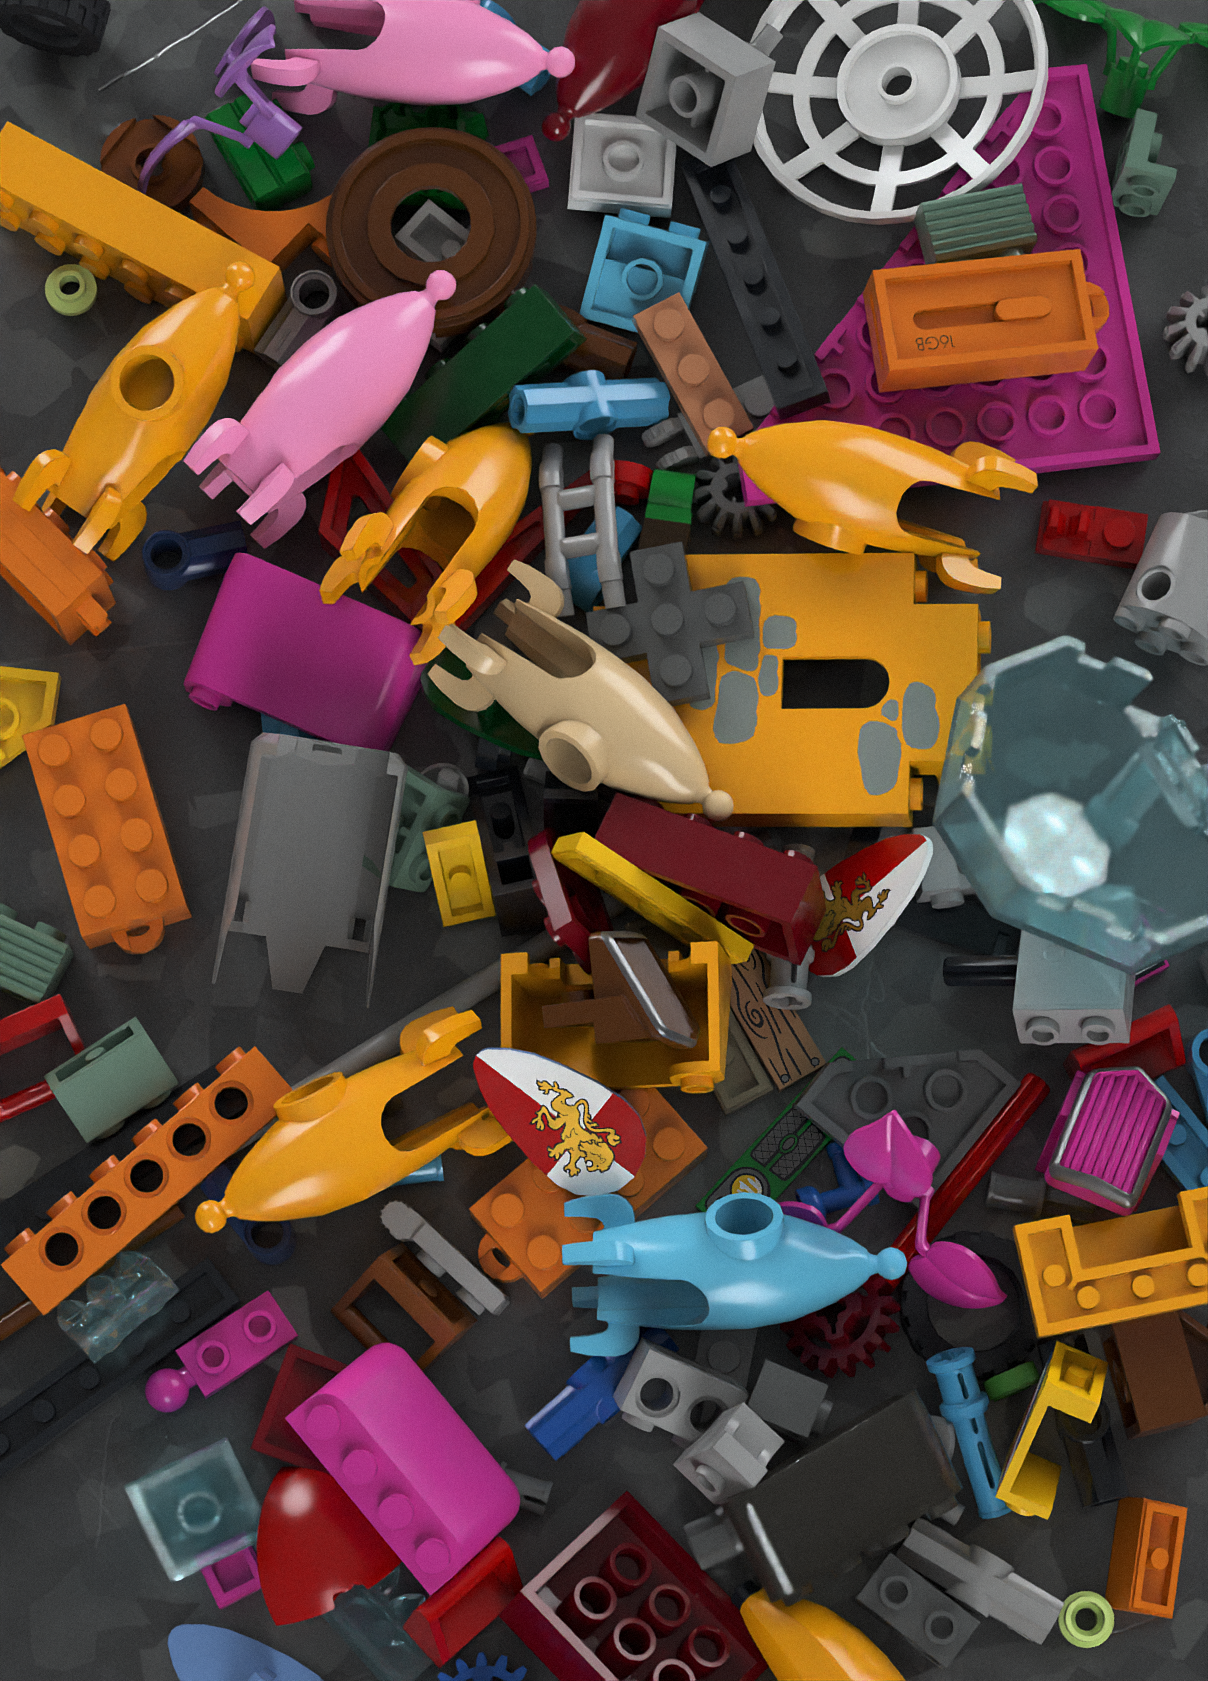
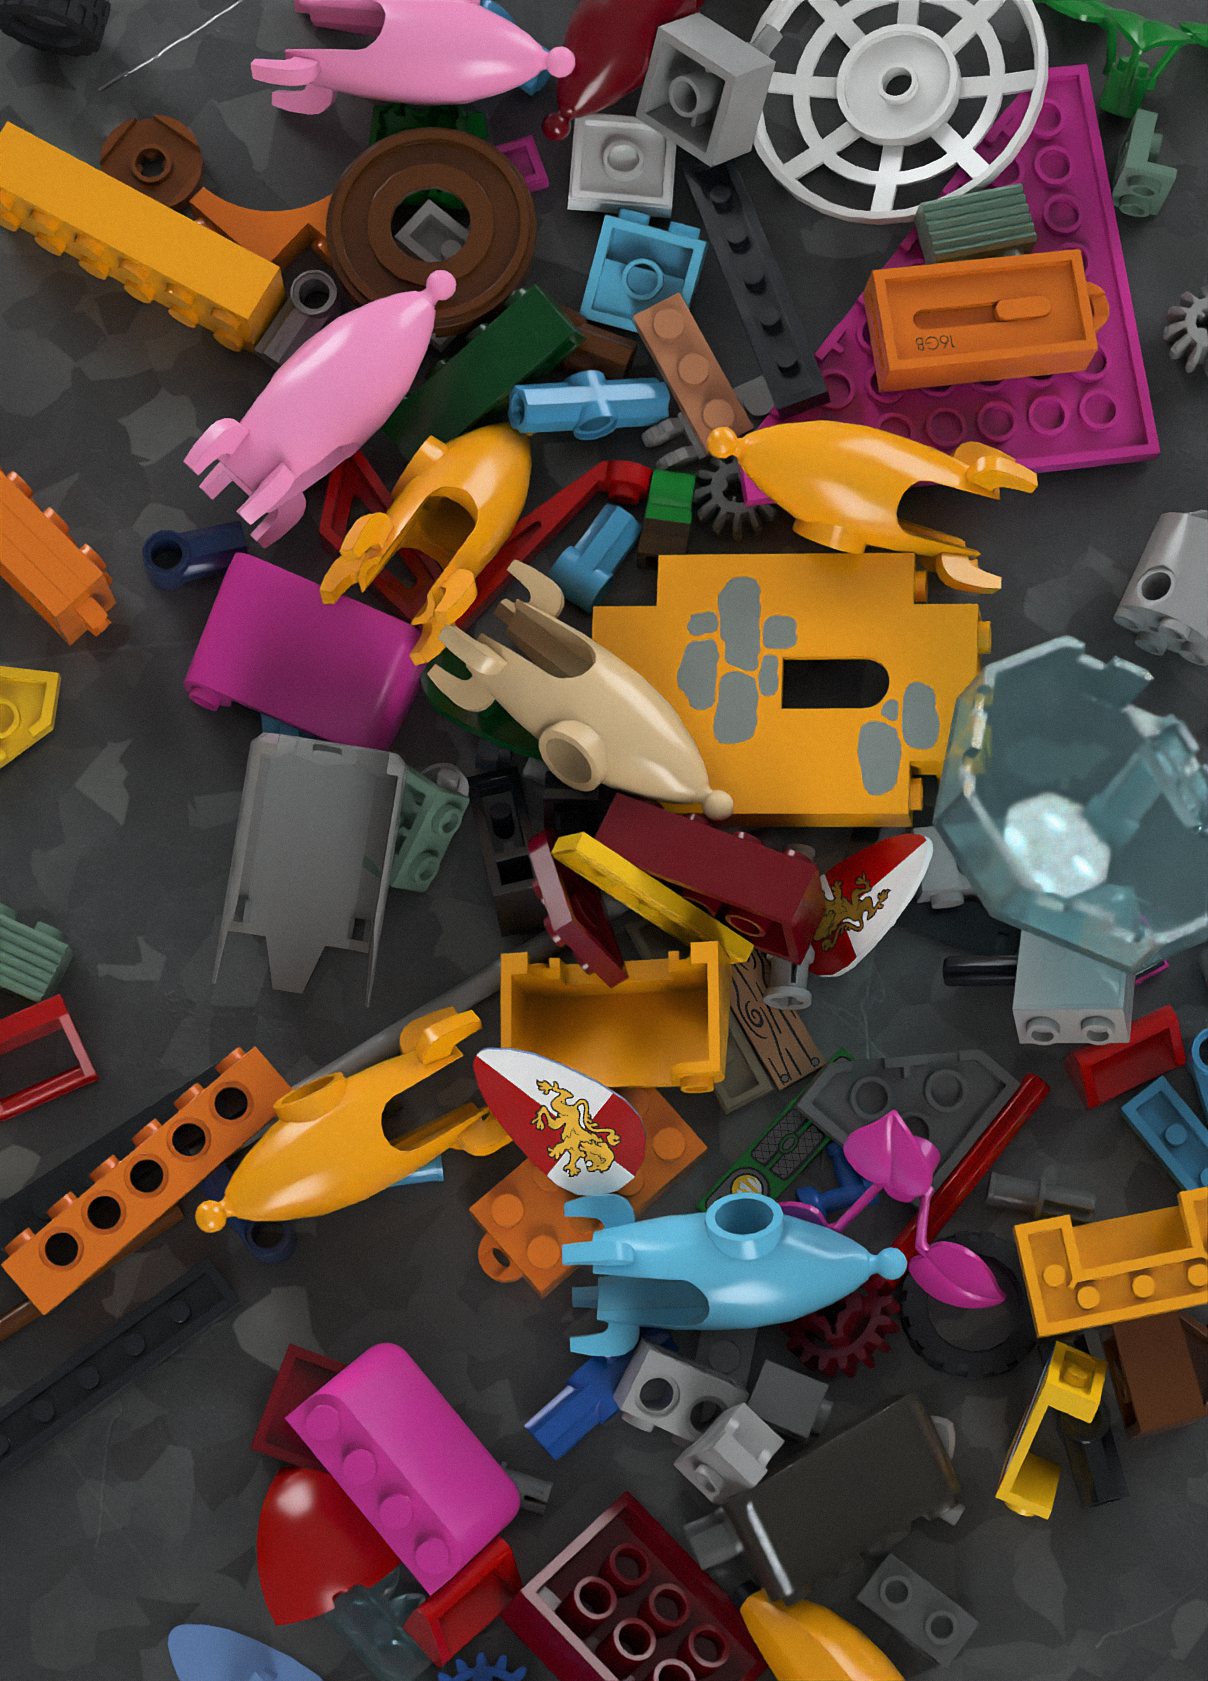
light orange piece [12,261,255,562] -> none
orange piece [22,704,192,955] -> none
sand green brick [44,1016,179,1143] -> none
yellowish green plate [45,264,98,316] -> none
clear light blue plate [56,1250,180,1364] -> none
clear light blue slope [124,1437,262,1583] -> none
medium lavender plant [137,6,303,195] -> none
dark pink plate [145,1290,298,1413] -> none
dark pink tile [195,1533,261,1610] -> none
green brick [205,94,315,211] -> none
dark orange tile [330,1242,478,1374] -> none
light grey hinge [380,1199,511,1316] -> none
yellow plate [422,820,496,927] -> none
light grey piece [539,434,626,618] -> none
reddish brown piece [542,931,700,1050] -> none
dark grey plate [586,541,755,707] -> none
light grey piece [895,1516,1065,1645] -> none
dark azure pin [926,1347,1012,1519] -> none
bright green tile [983,1361,1040,1402] -> none
red plate [1034,499,1149,570] -> none
dark pink piece [1034,1066,1180,1216] -> none
yellowish green plate [1058,1591,1114,1648] -> none
orange slope [1105,1497,1188,1619] -> none

